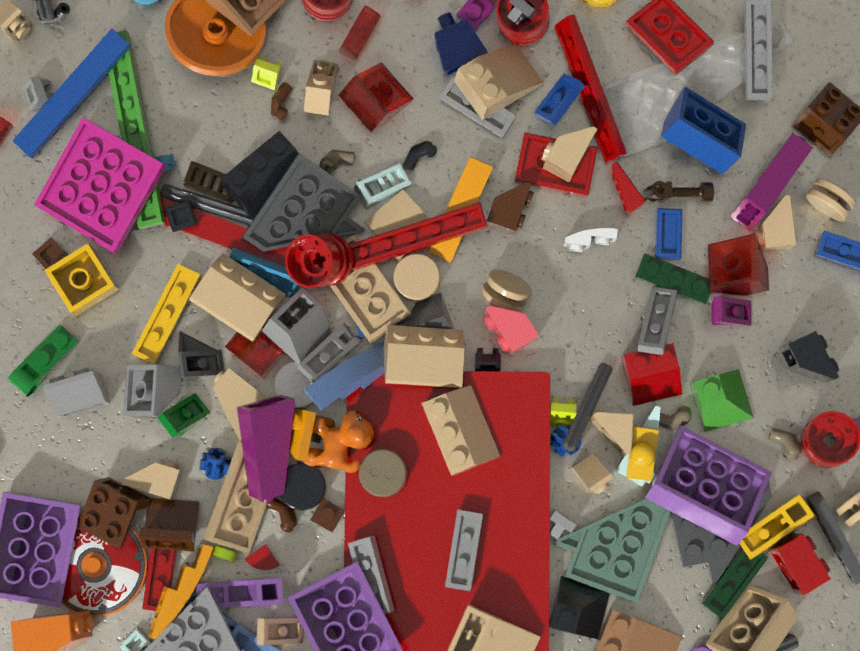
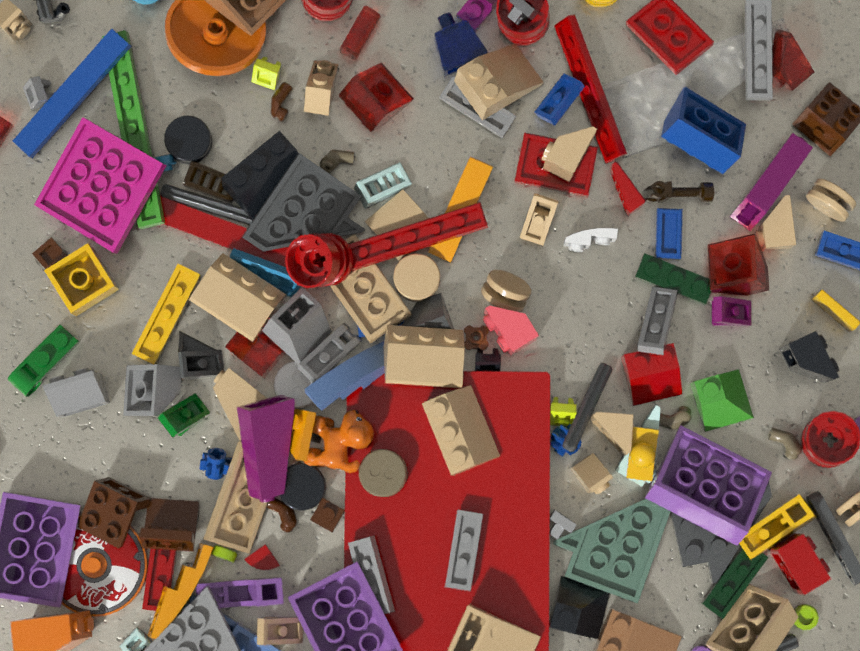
tan slope [121,459,183,500] -> none
black tile [165,200,198,233] -> none
black arm [402,141,437,171] -> none
reddish brown slope [487,182,534,234] -> none
none -> black head [164,115,213,165]
none -> dark orange plate [464,325,489,350]
none -> tan slope [520,193,559,246]
none -> clear red slope [772,29,815,91]
none -> lime tile [794,604,819,630]
none -> yellow tile [811,290,860,332]

